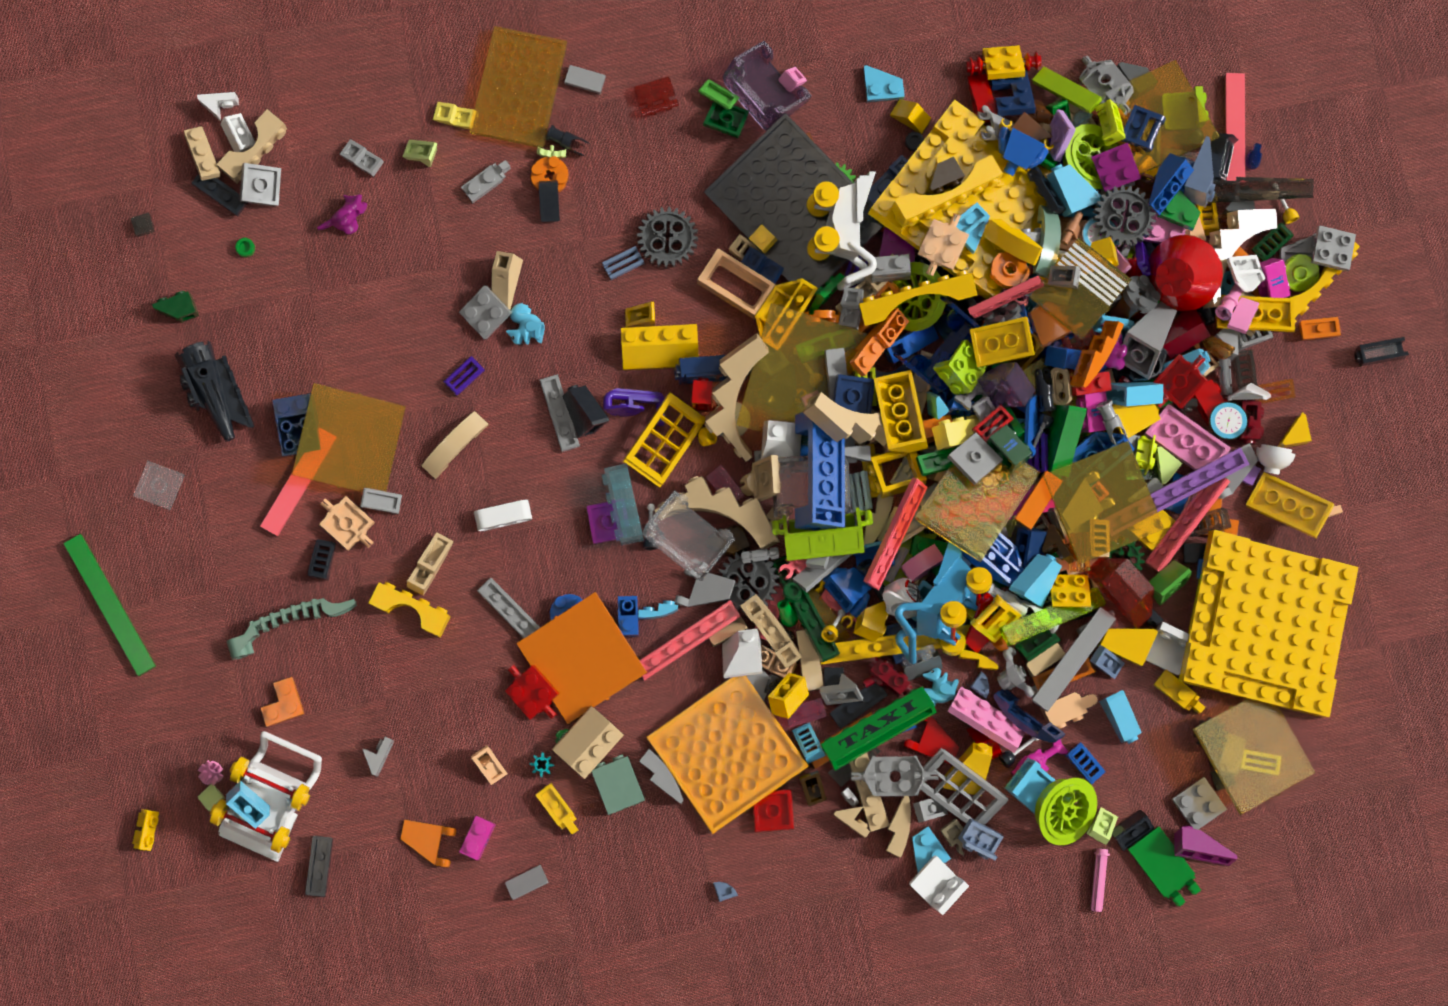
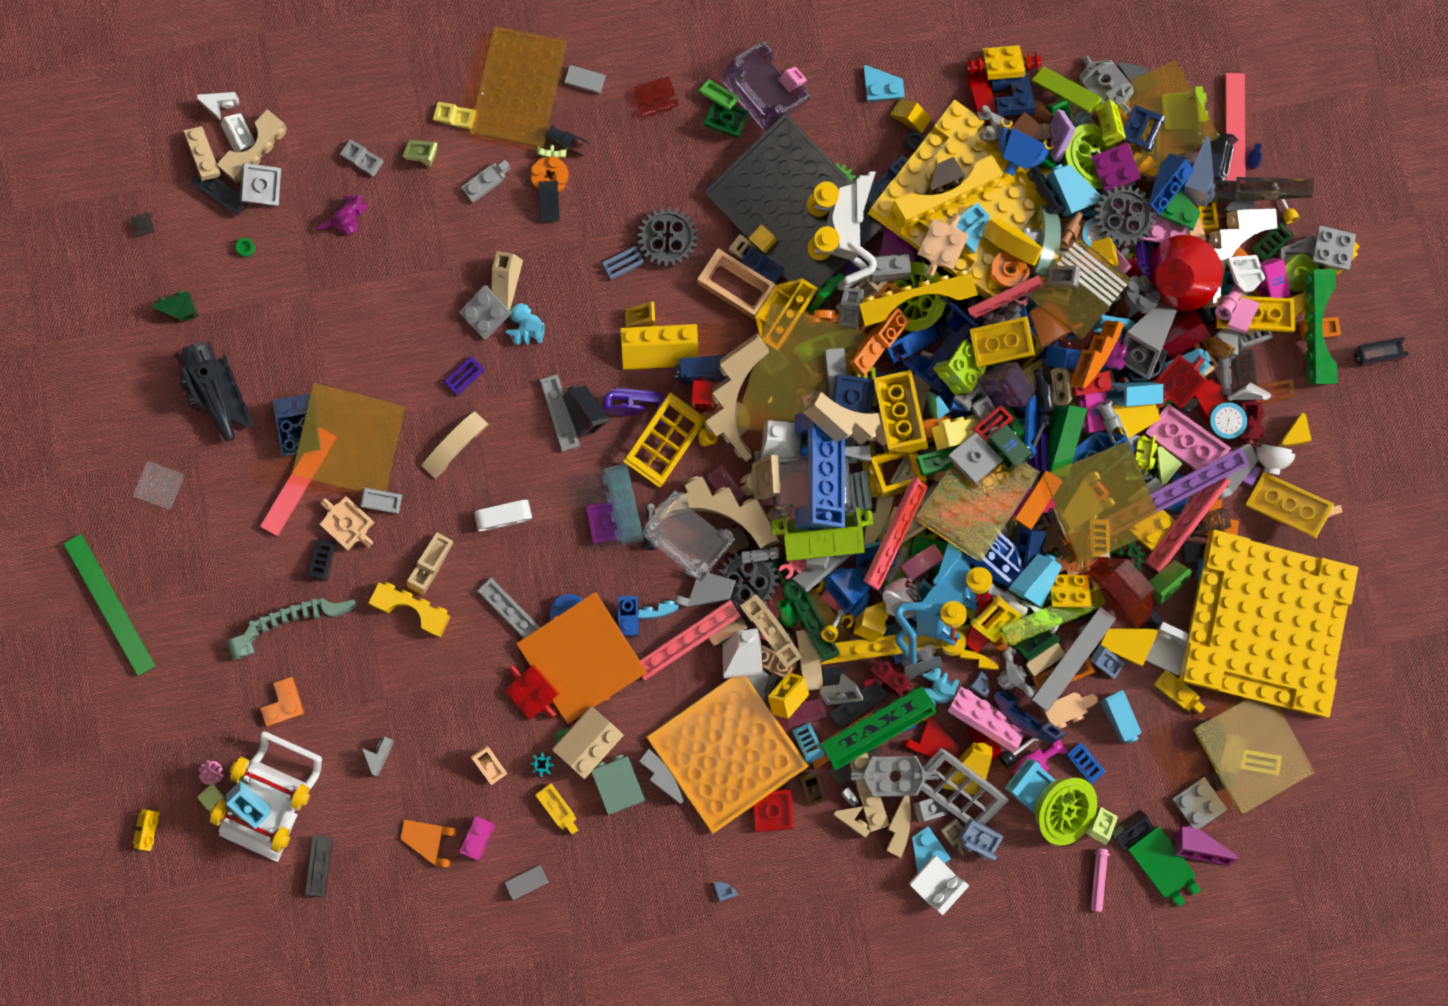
none -> green arch [1304,269,1337,384]

